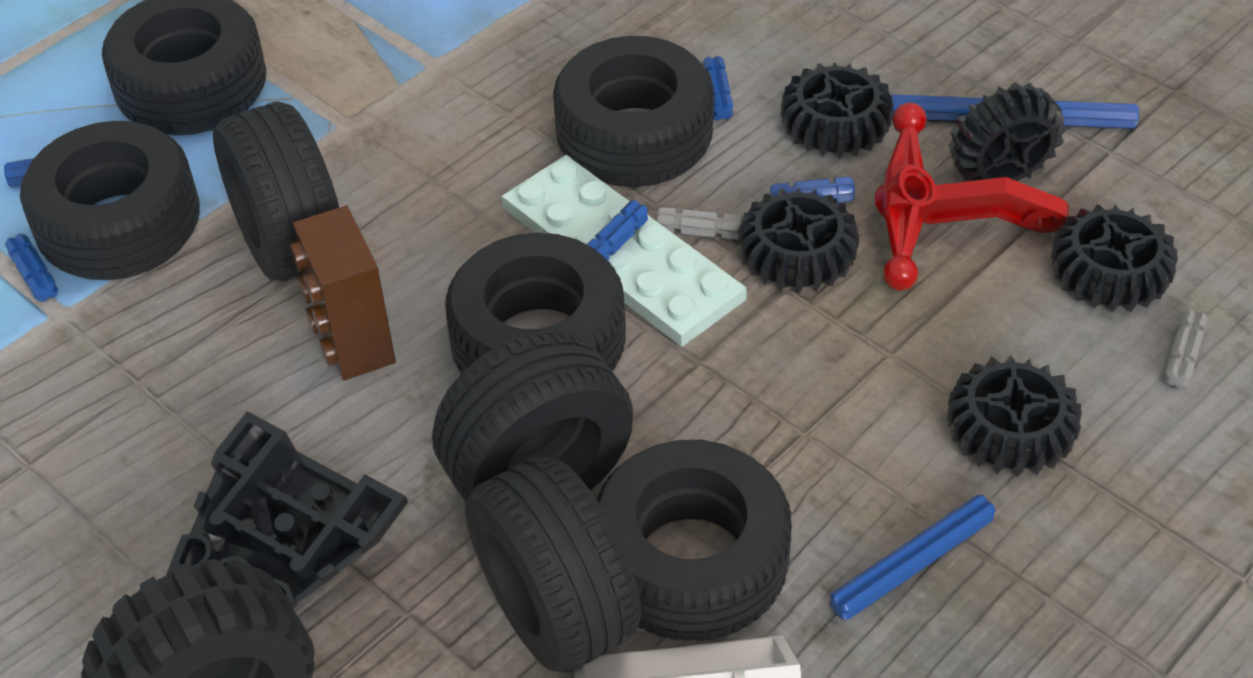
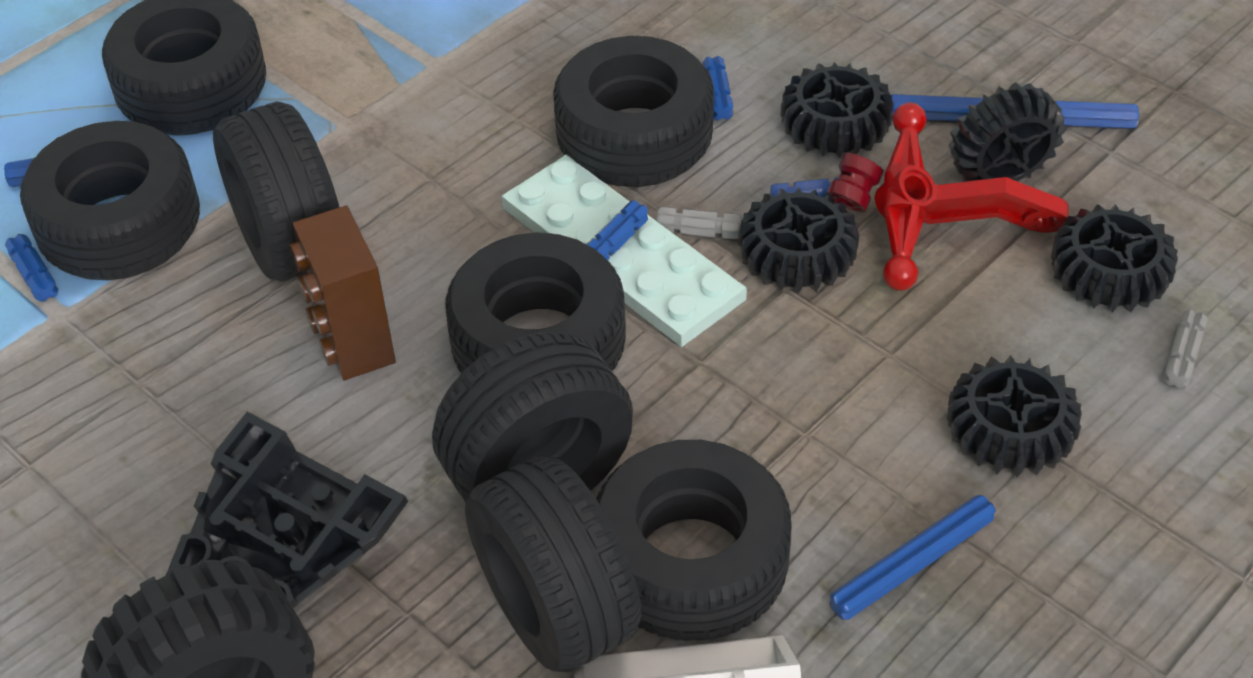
none -> dark red wheel [826,153,884,213]

